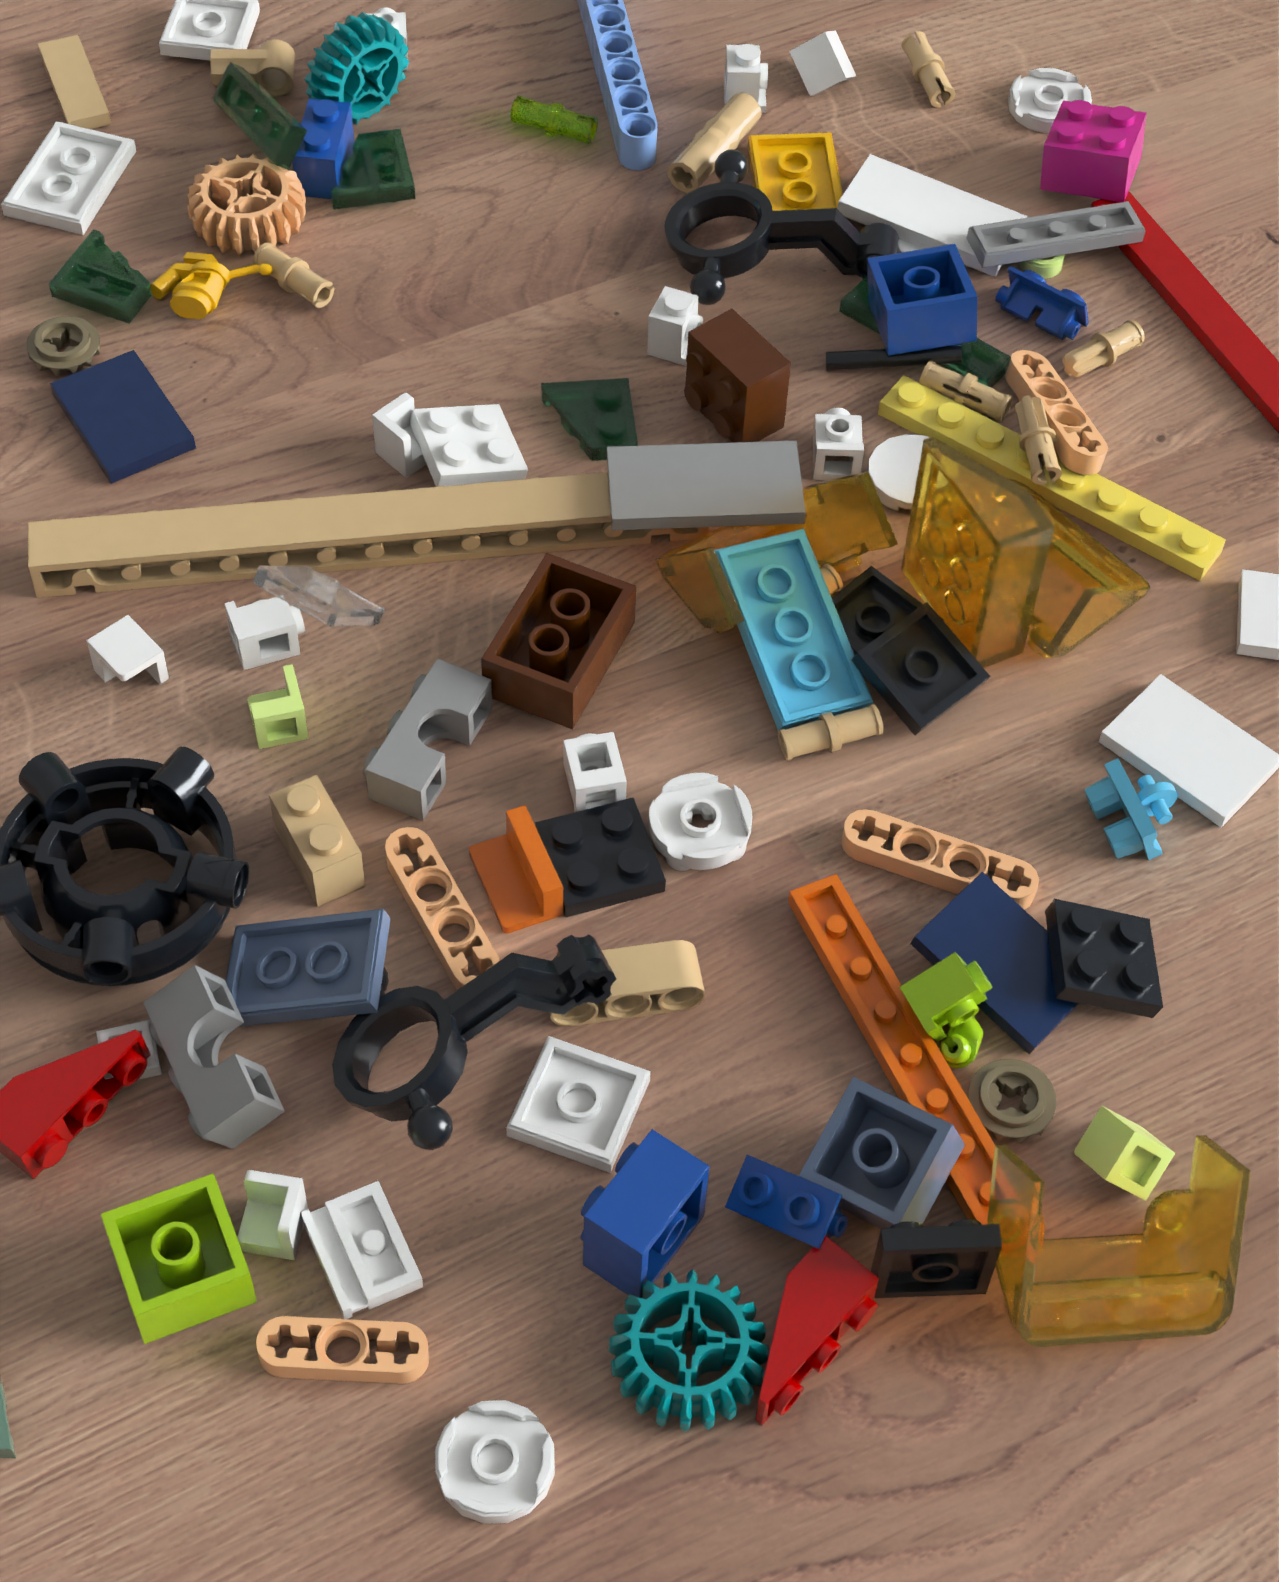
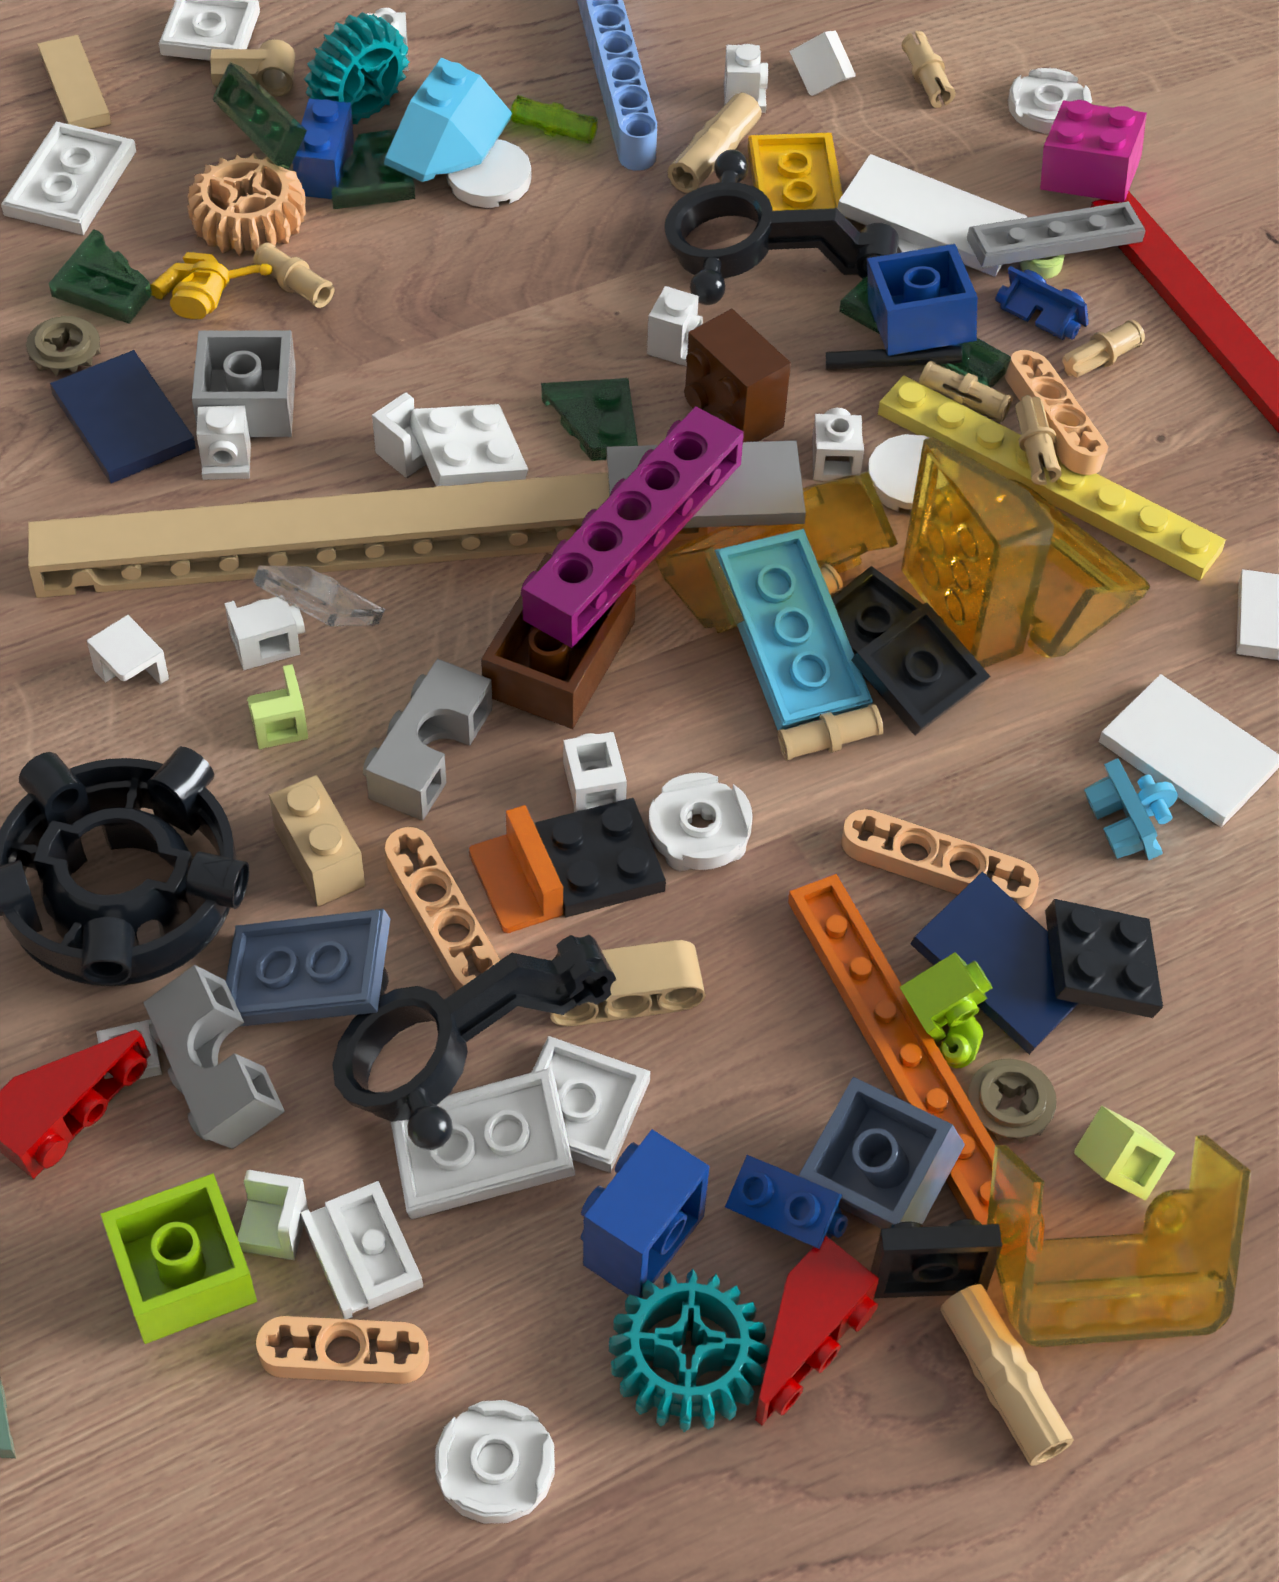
none -> light grey brick [192,330,296,437]
none -> white brick [196,405,251,480]
none -> medium azure wedge [384,57,512,182]
none -> white tile [391,1068,575,1219]
none -> white tile [446,140,531,208]
none -> magenta brick [521,406,744,648]
none -> tan axle [940,1284,1074,1466]

